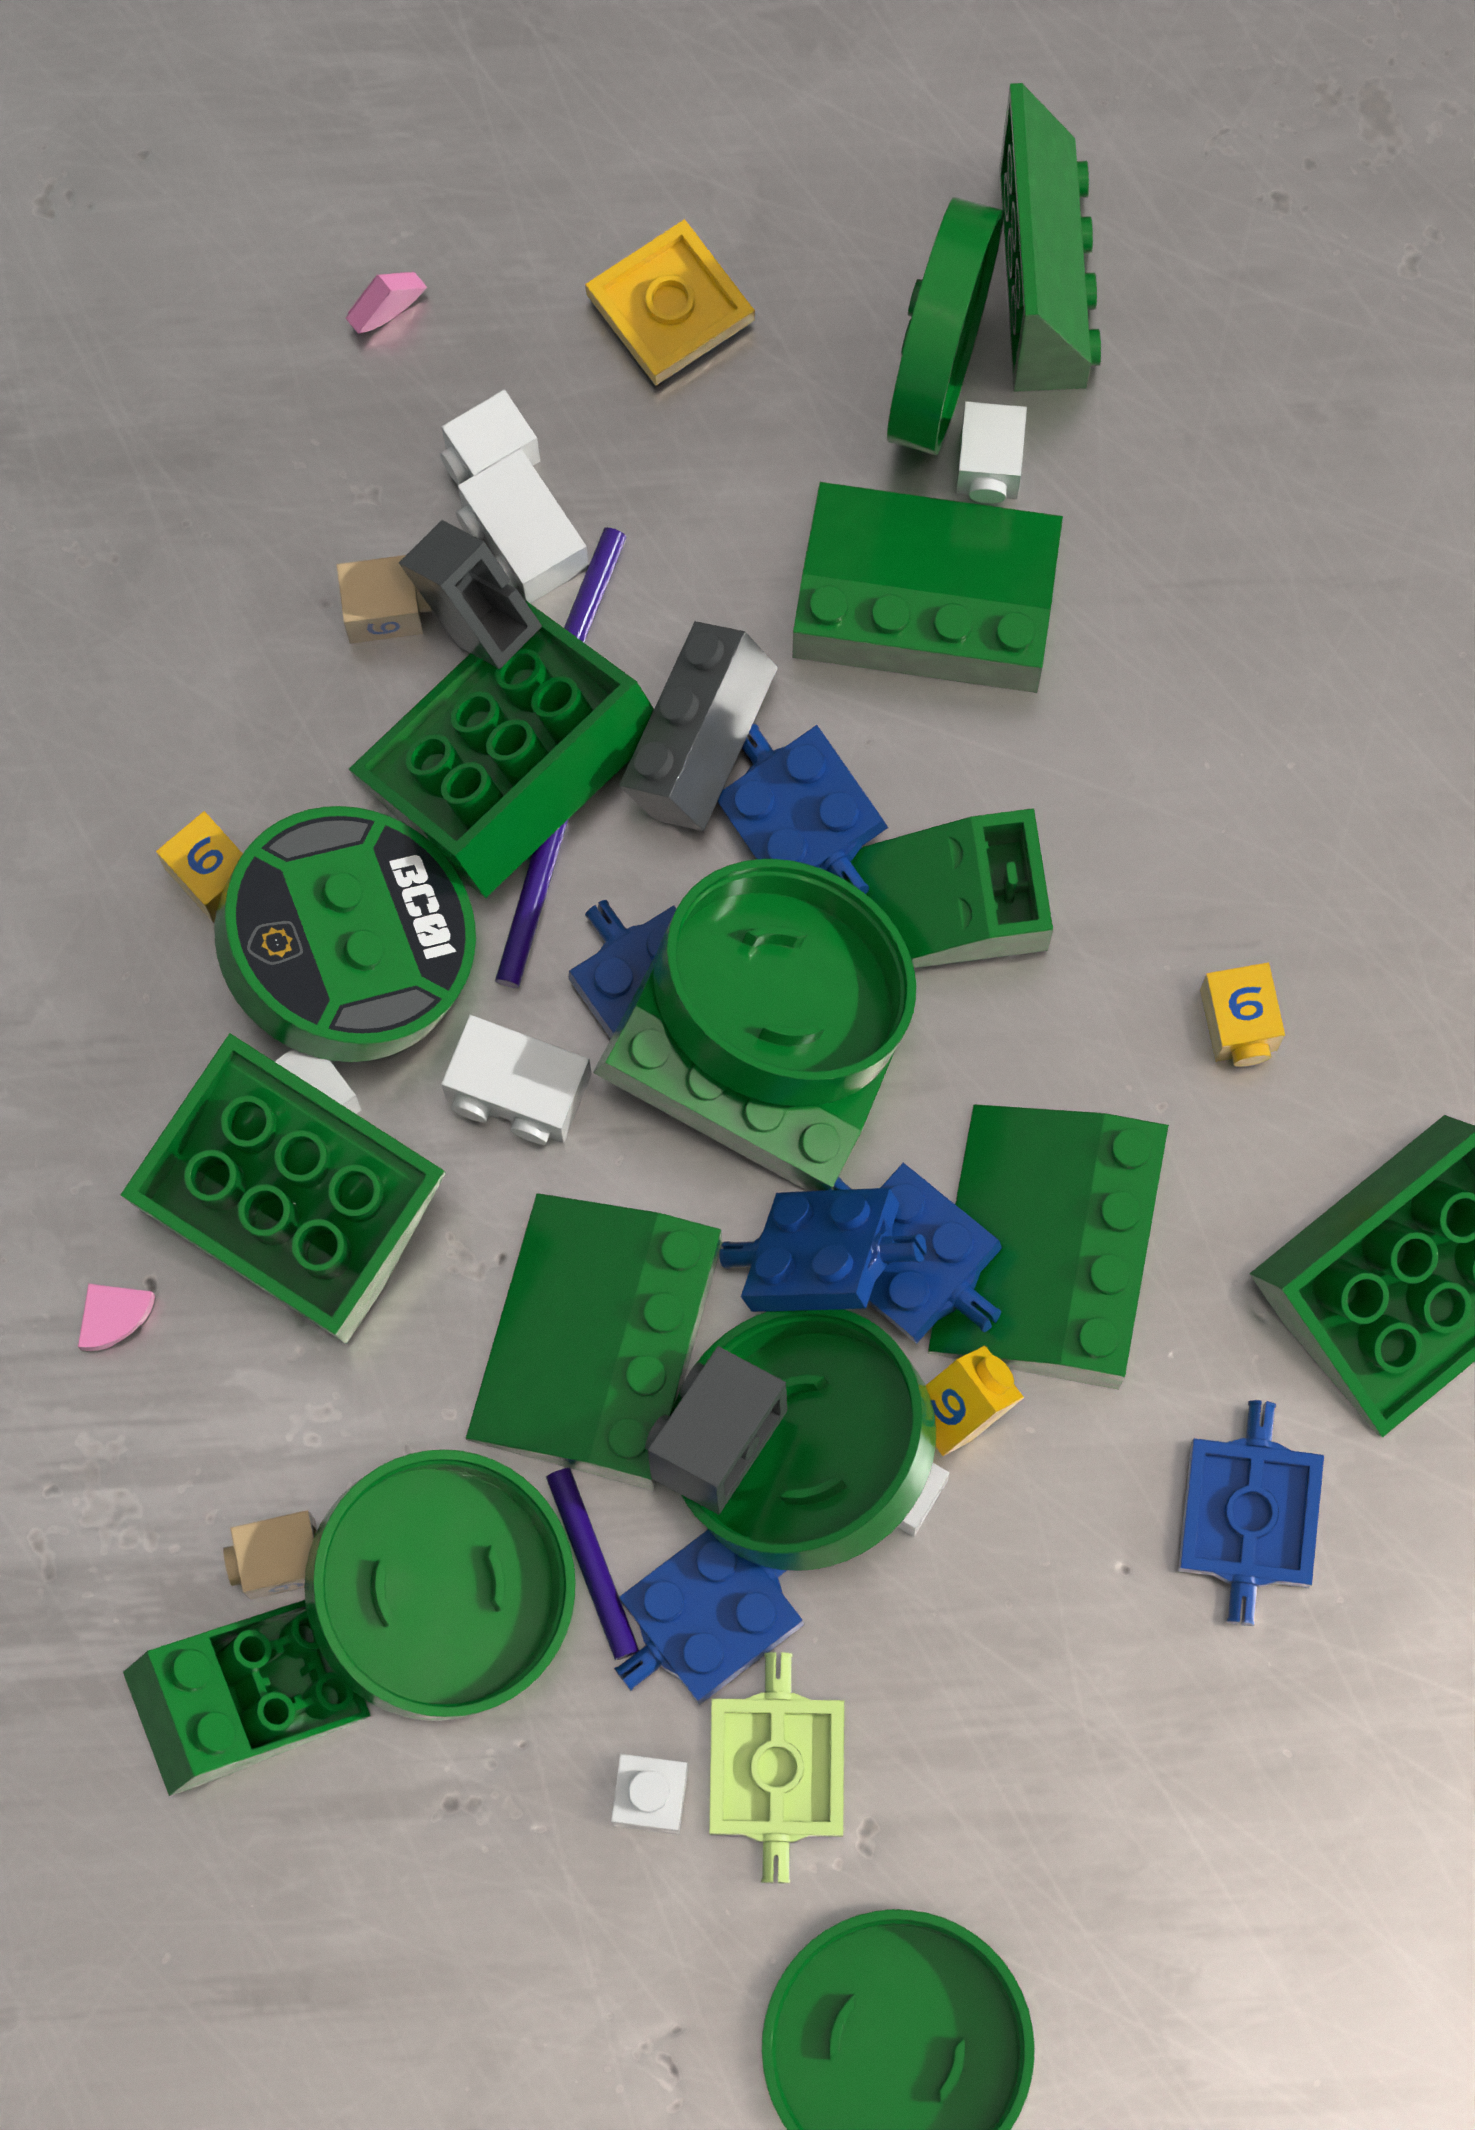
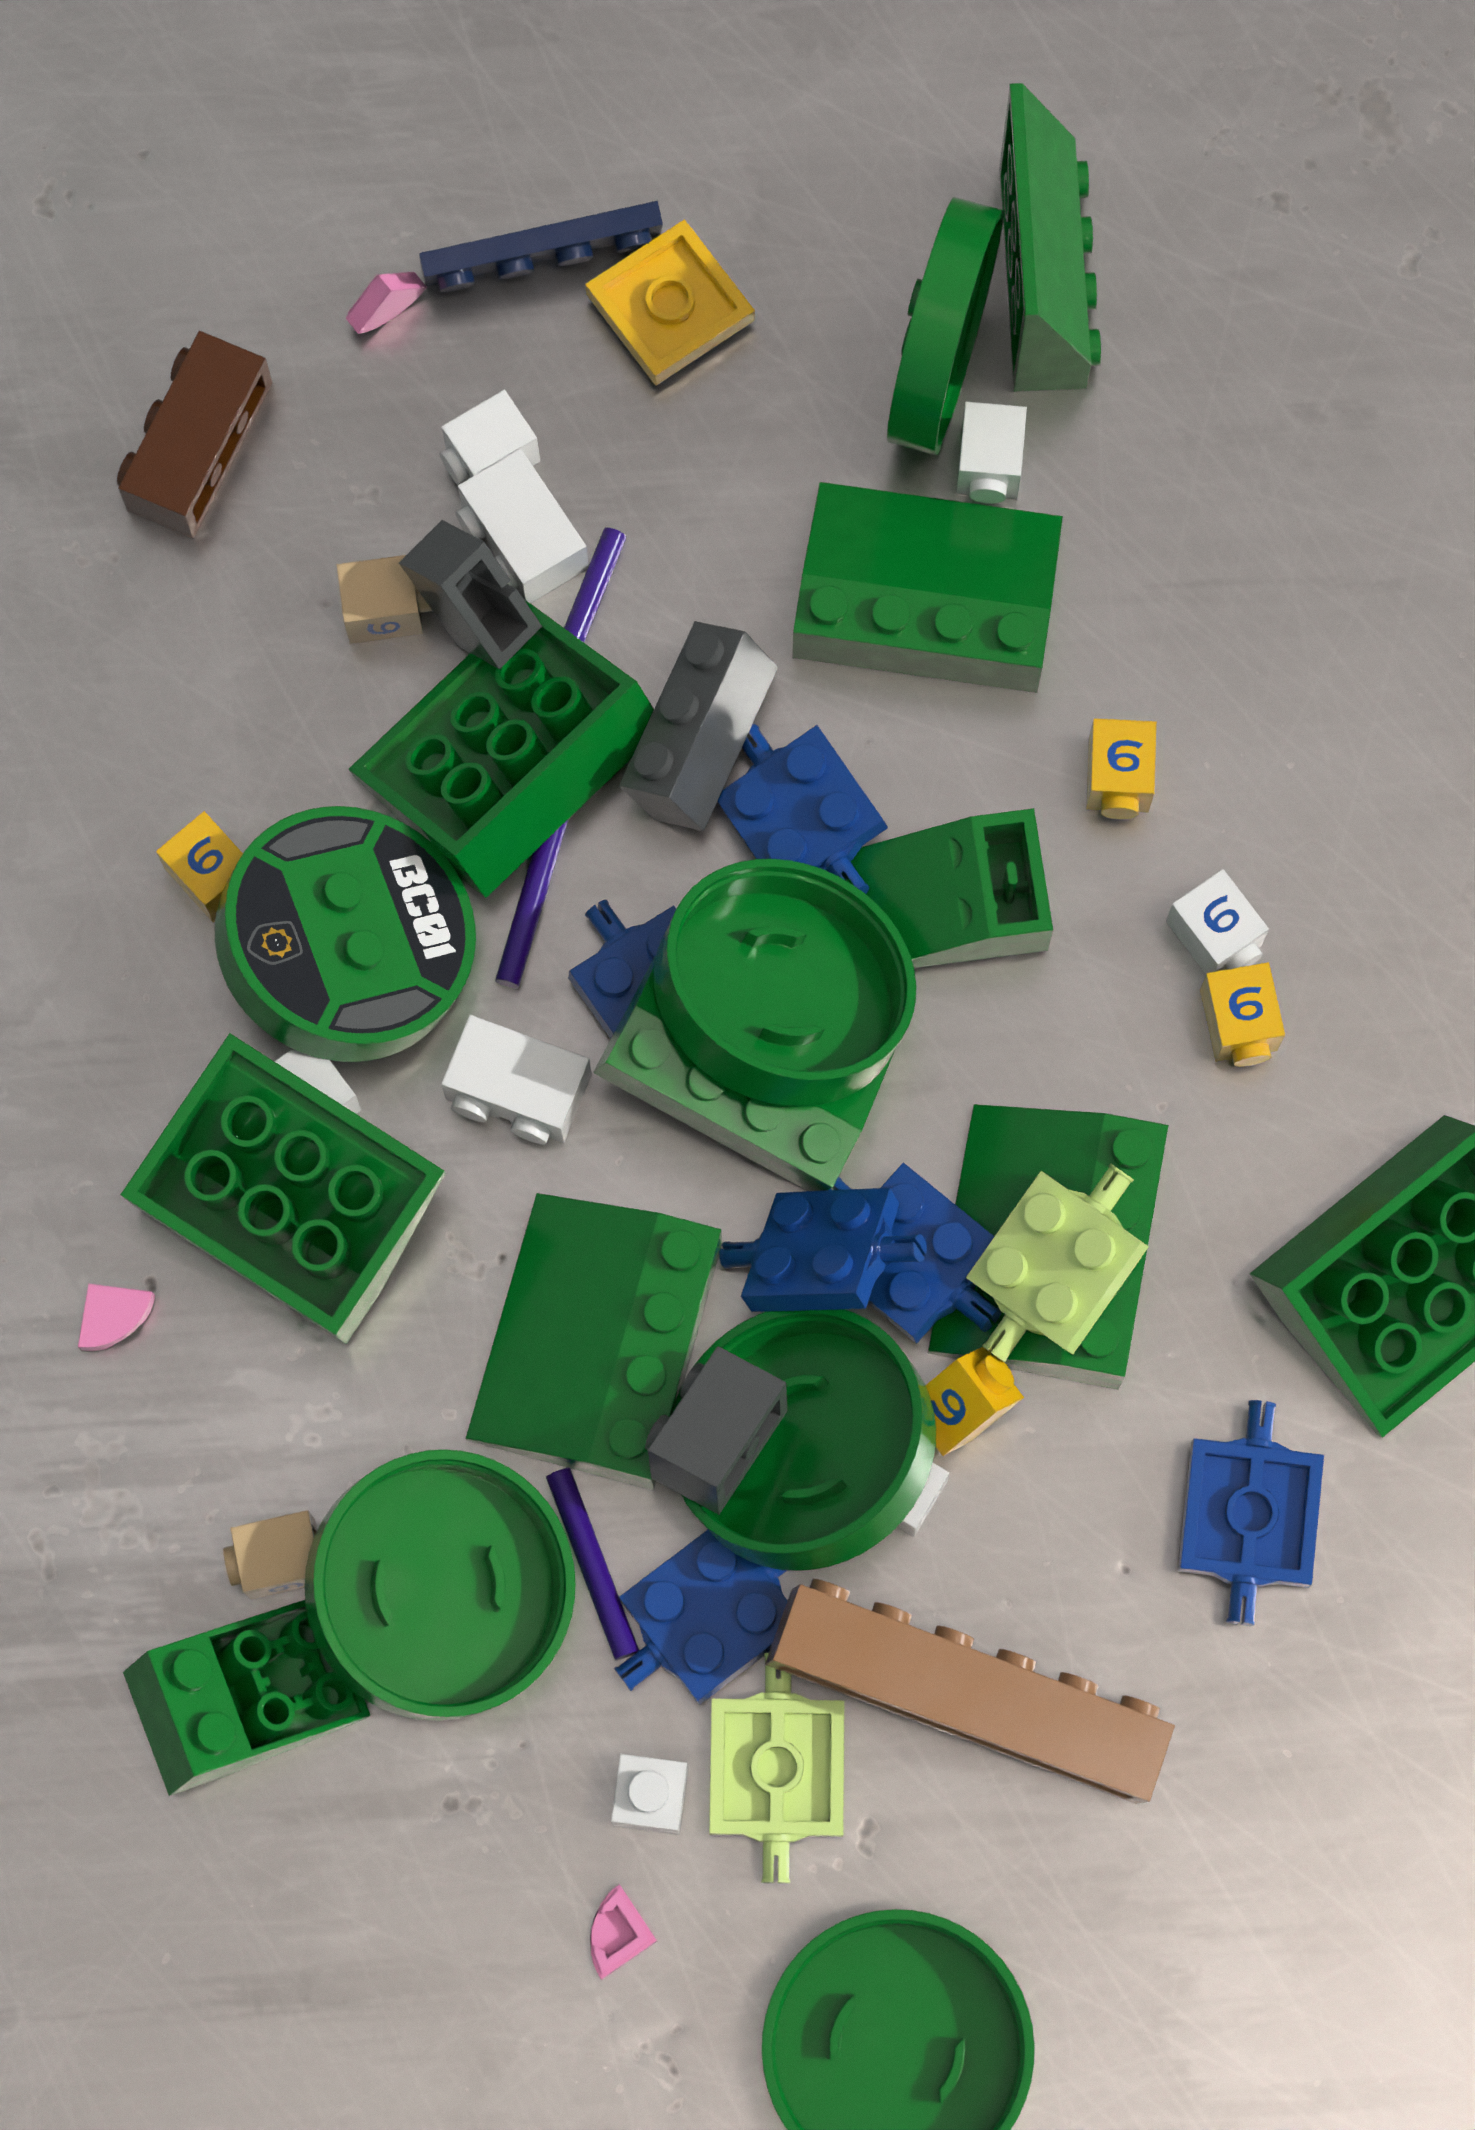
none -> reddish brown brick [117,330,273,539]
none -> dark blue plate [419,200,663,292]
none -> bright pink tile [590,1884,657,1980]
none -> medium nougat brick [765,1579,1175,1804]
none -> yellowish green plate [966,1164,1149,1362]
none -> yellow brick [1086,718,1157,819]
none -> white brick [1166,869,1269,974]

